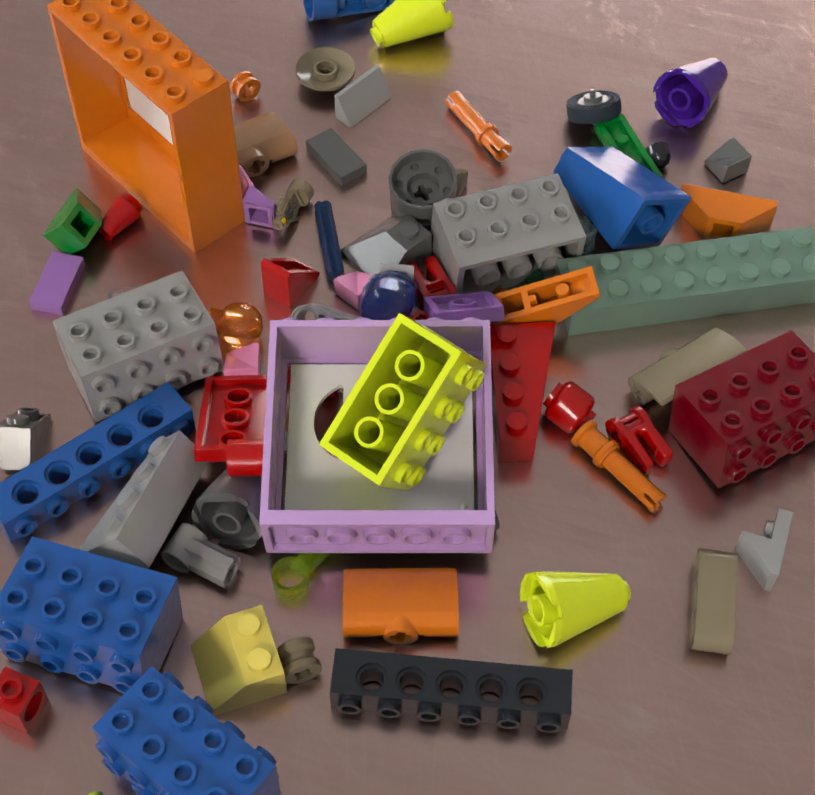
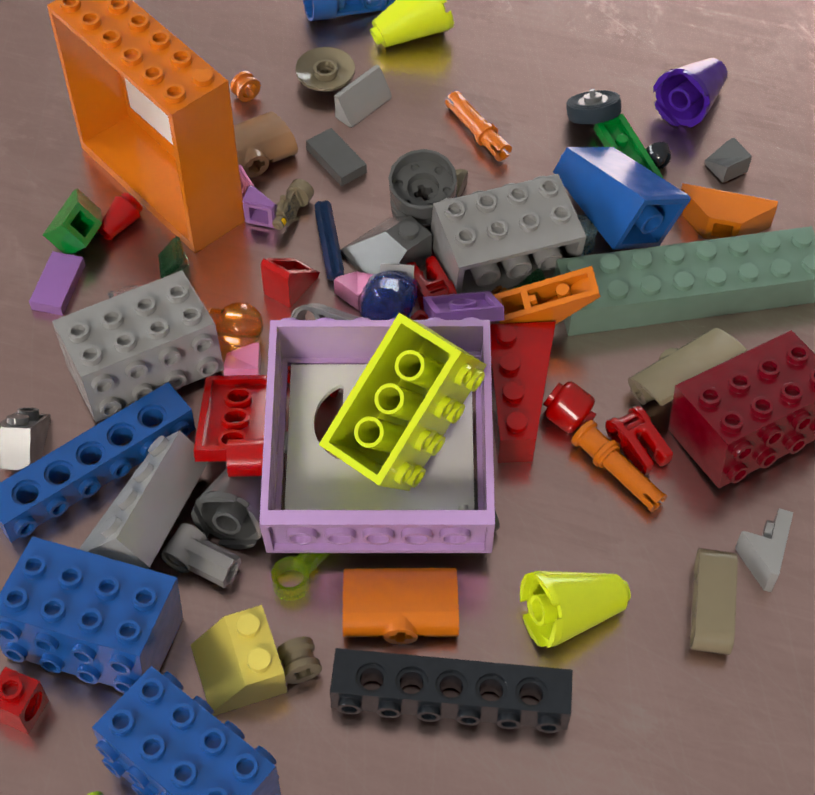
none -> clear green slope [158,236,189,278]

